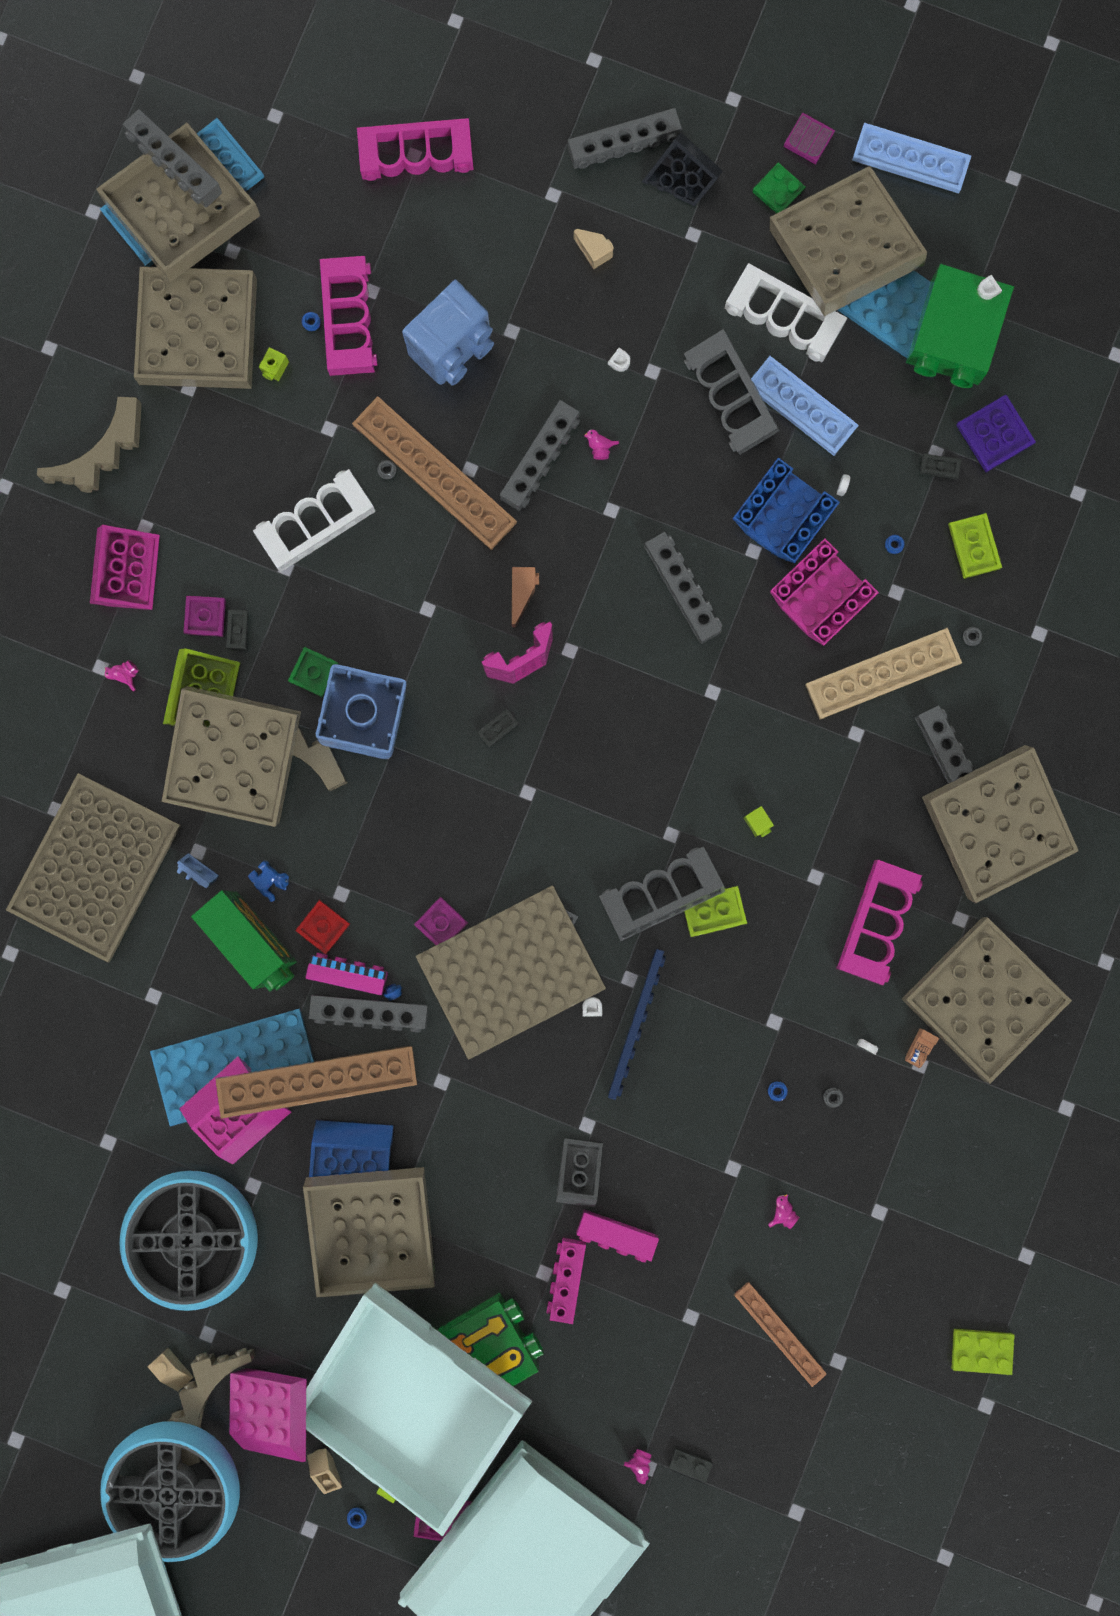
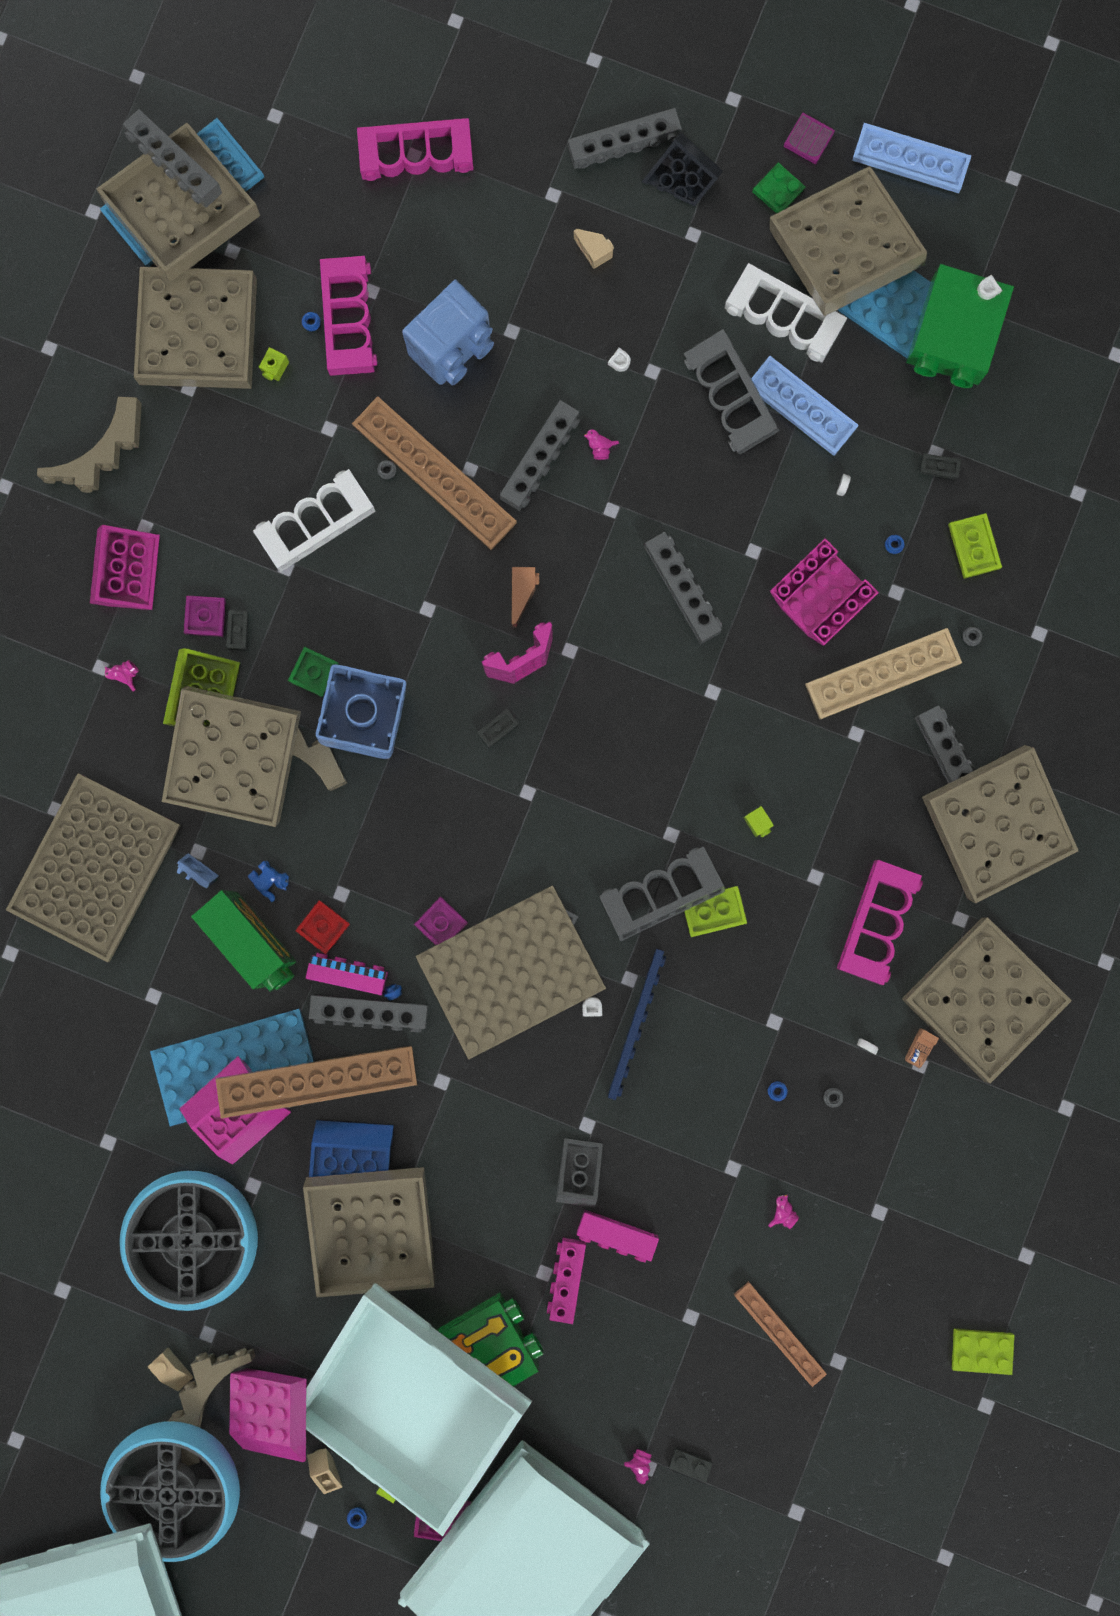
blue slope [733,458,840,563] -> none
dark purple plate [956,395,1036,472] -> none

